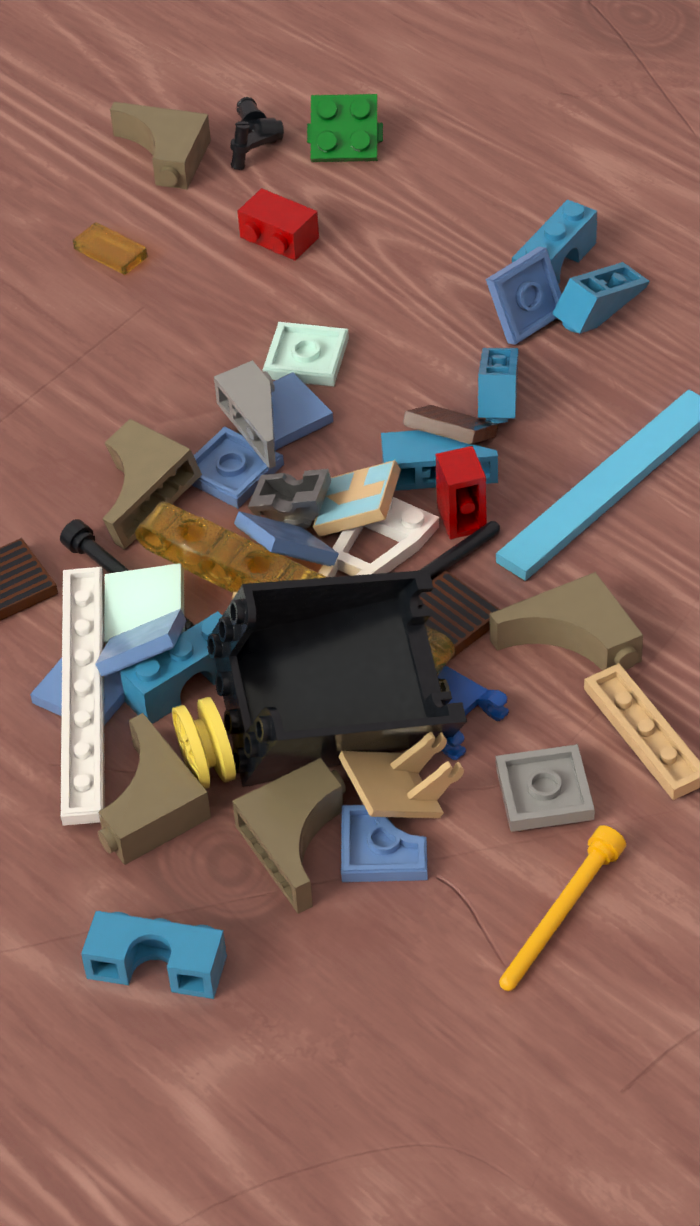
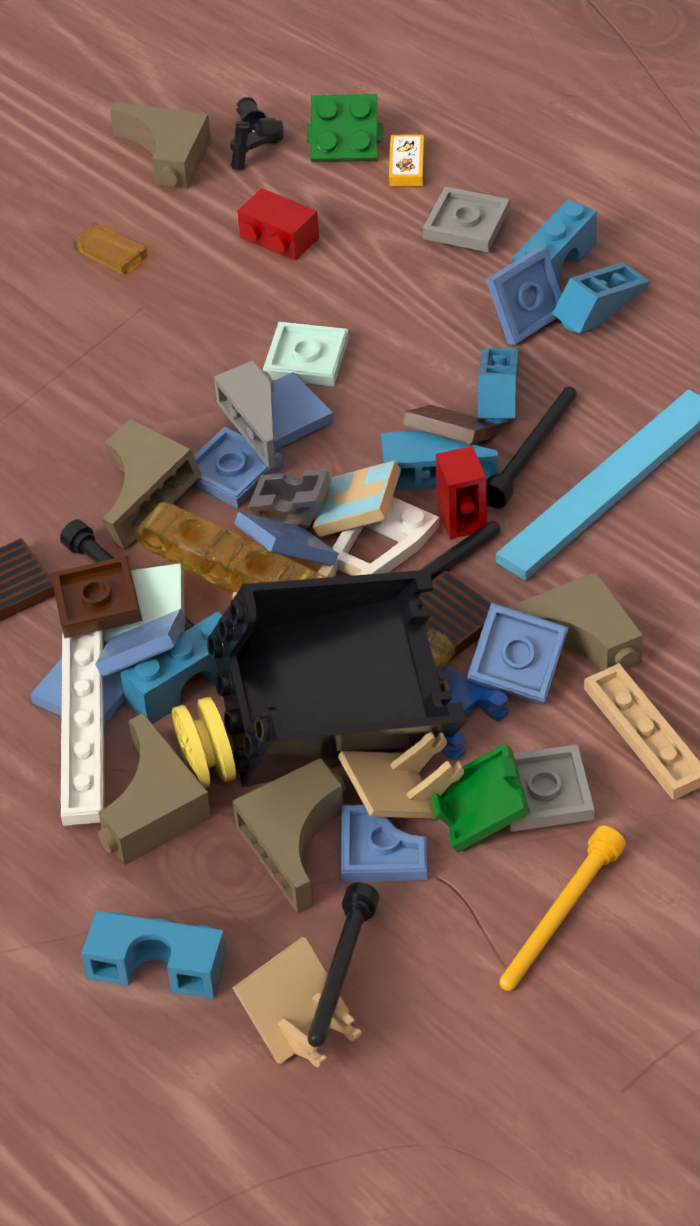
none -> reddish brown tile [50,556,143,639]
none -> tan plate [232,937,361,1067]
none -> black piece [307,882,379,1047]
none -> tile [389,135,424,187]
none -> light grey plate [422,186,510,252]
none -> green piece [430,743,530,852]
none -> medium blue tile [466,603,569,706]
none -> black piece [486,386,577,509]

